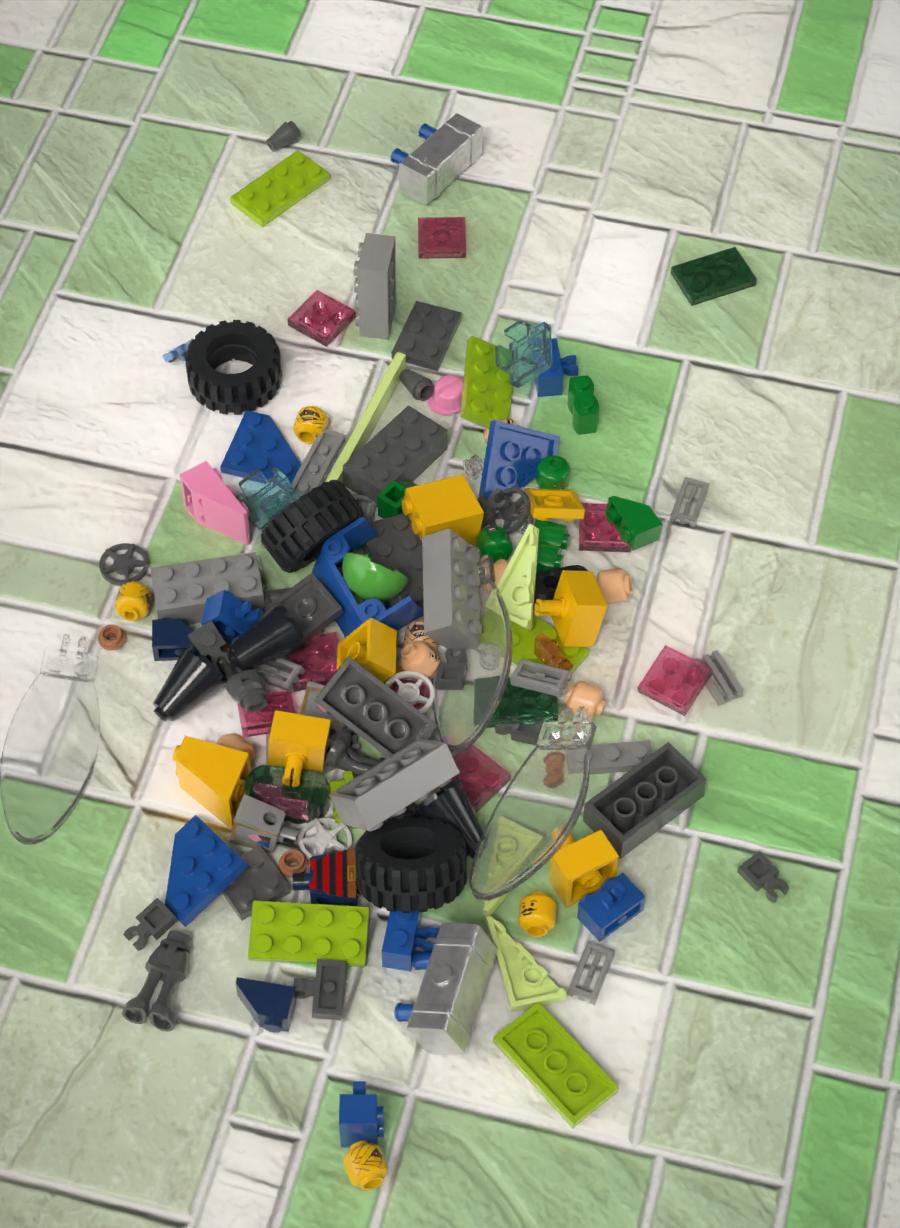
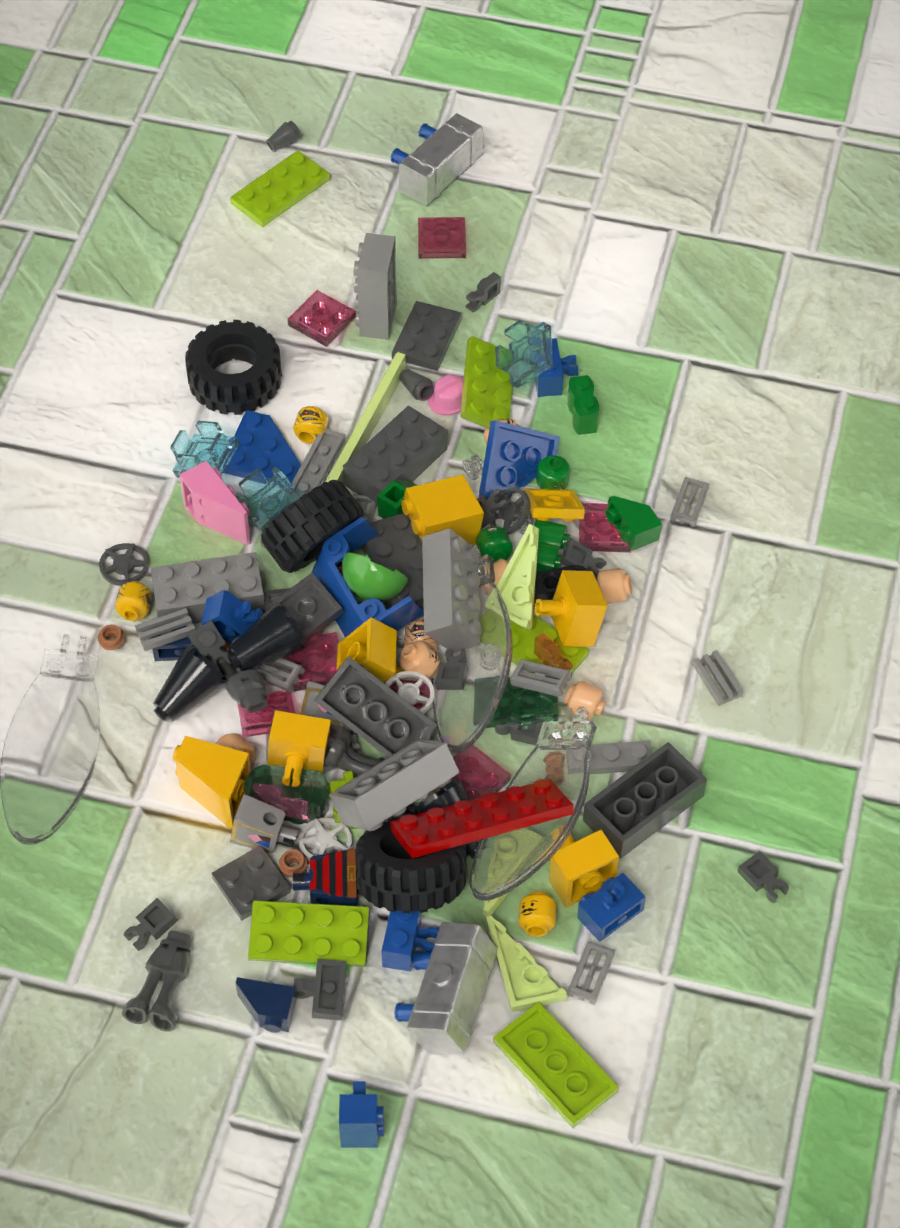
medium blue piece [163,339,192,362] -> none
blue plate [165,815,249,927] -> none
yellow head [343,1141,388,1190] -> none
clear pink plate [637,645,713,716] -> none
clear green plate [671,247,757,306] -> none
none -> light grey tile [135,608,195,651]
none -> clear light blue panel [170,421,240,478]
none -> red plate [390,779,574,858]
none -> dark grey plate [466,272,501,312]
none -> dark grey plate [560,538,607,580]

